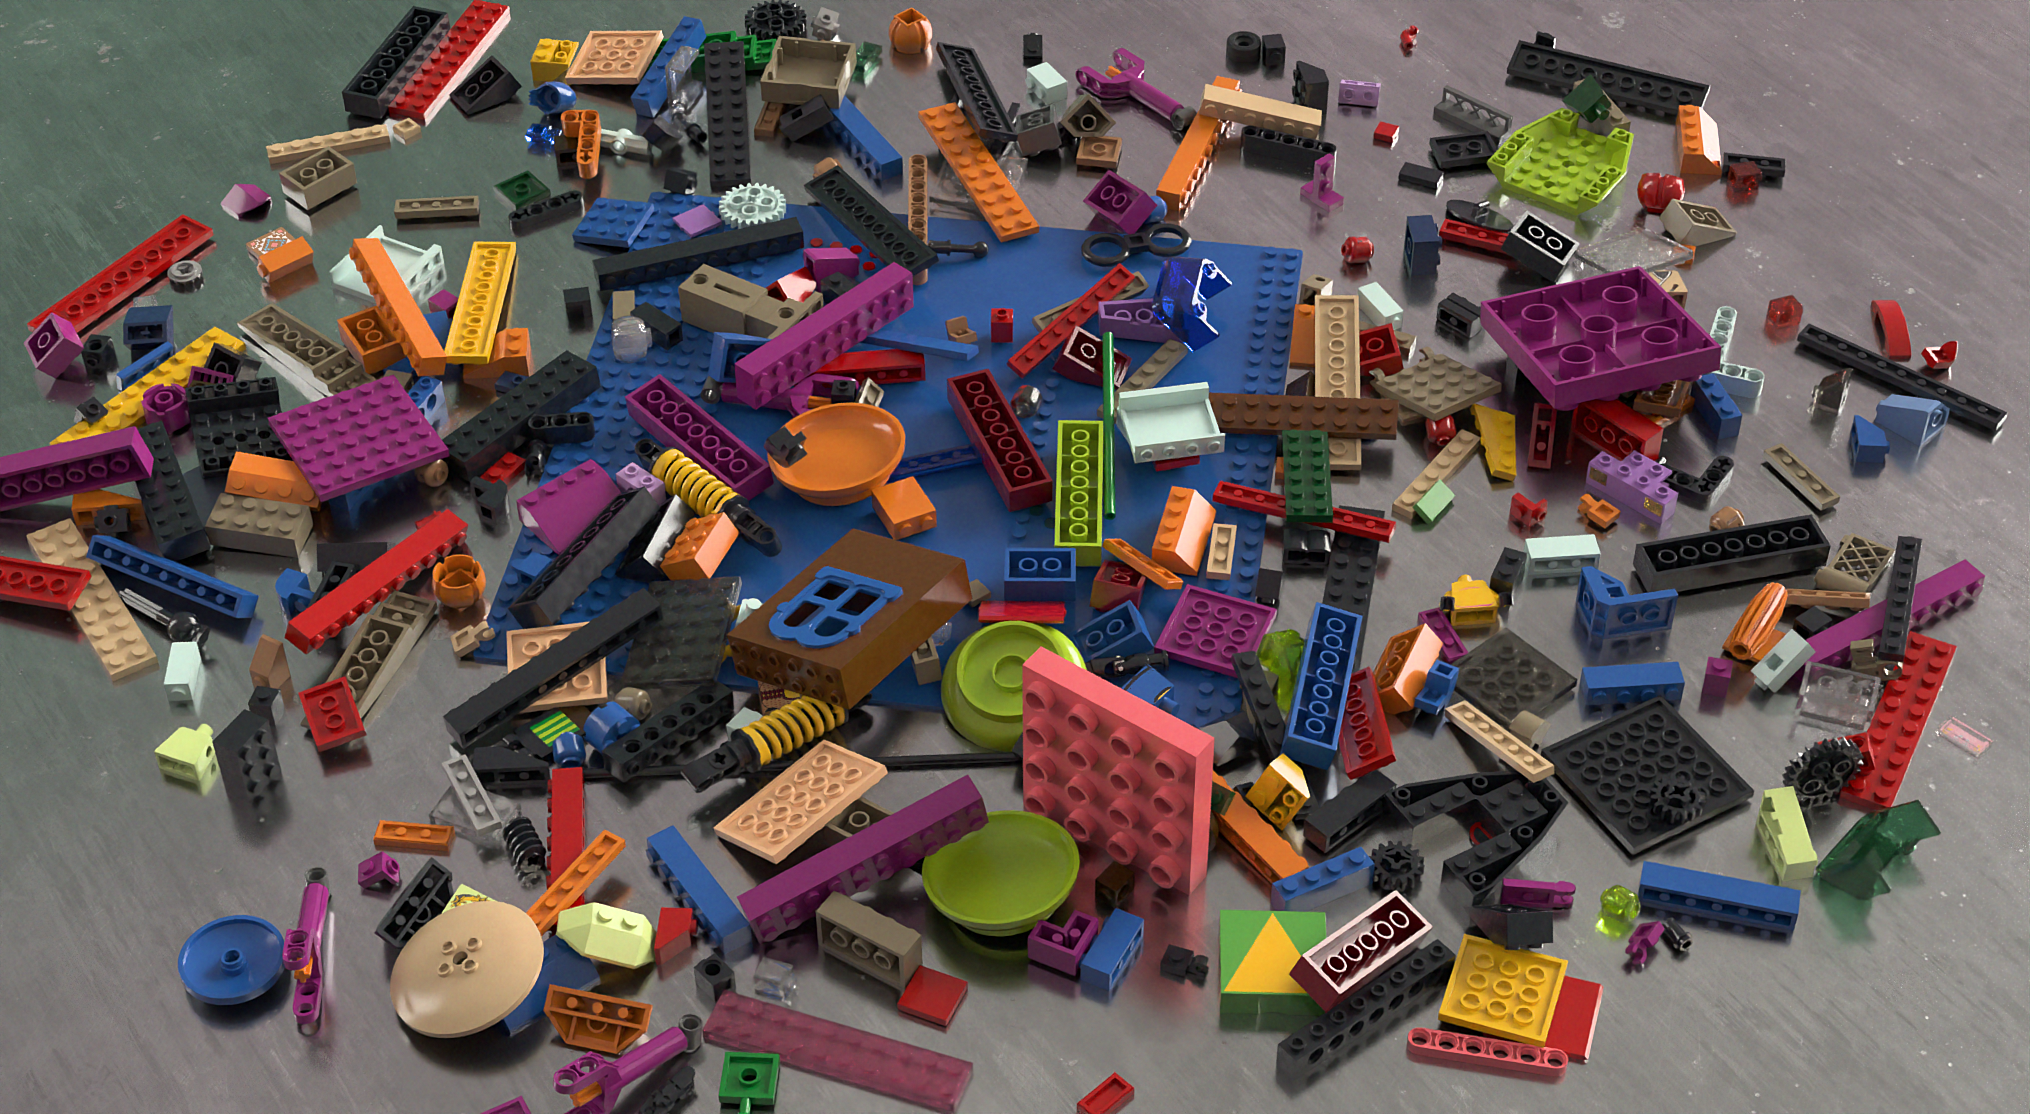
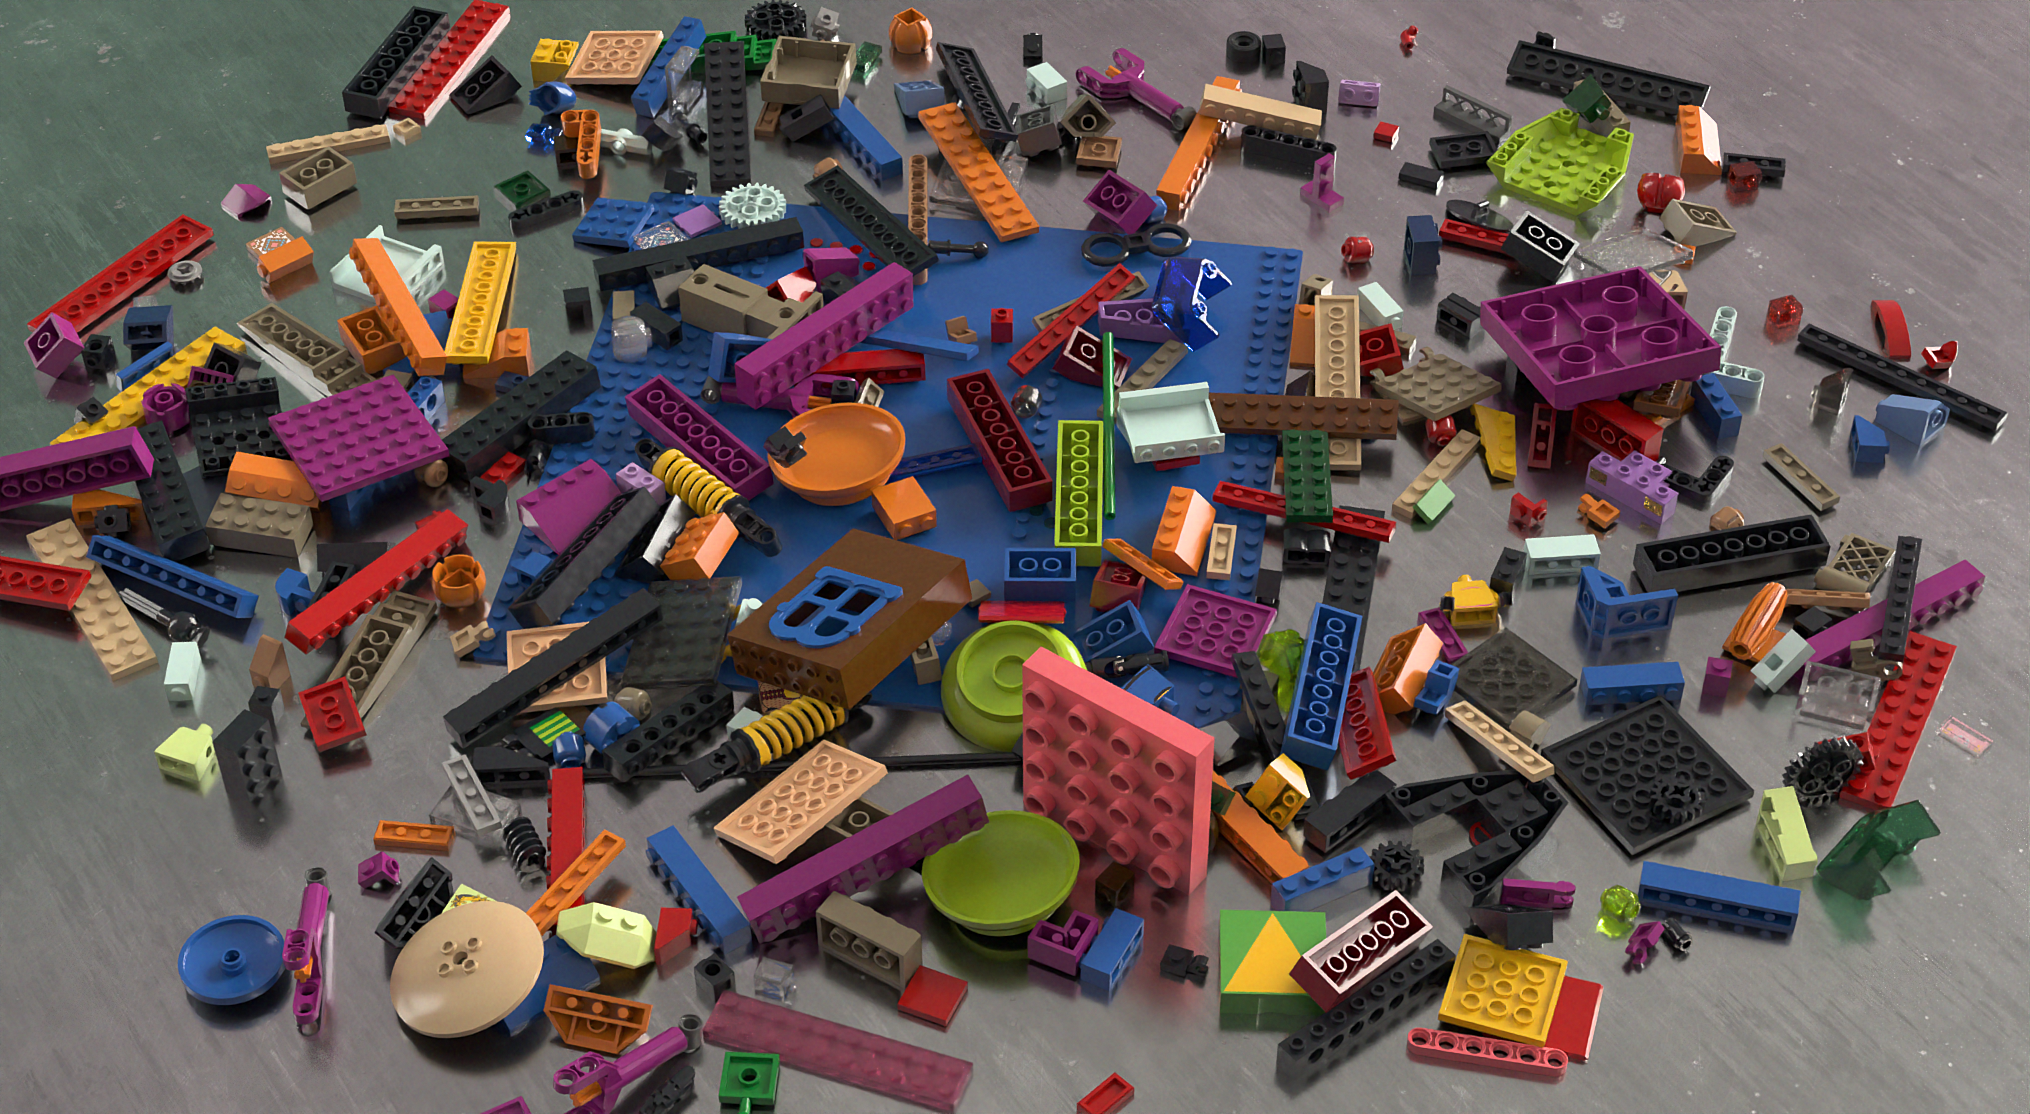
none -> clear tile [633,221,689,249]
none -> black slope [646,256,694,312]
none -> medium blue slope [894,80,945,118]

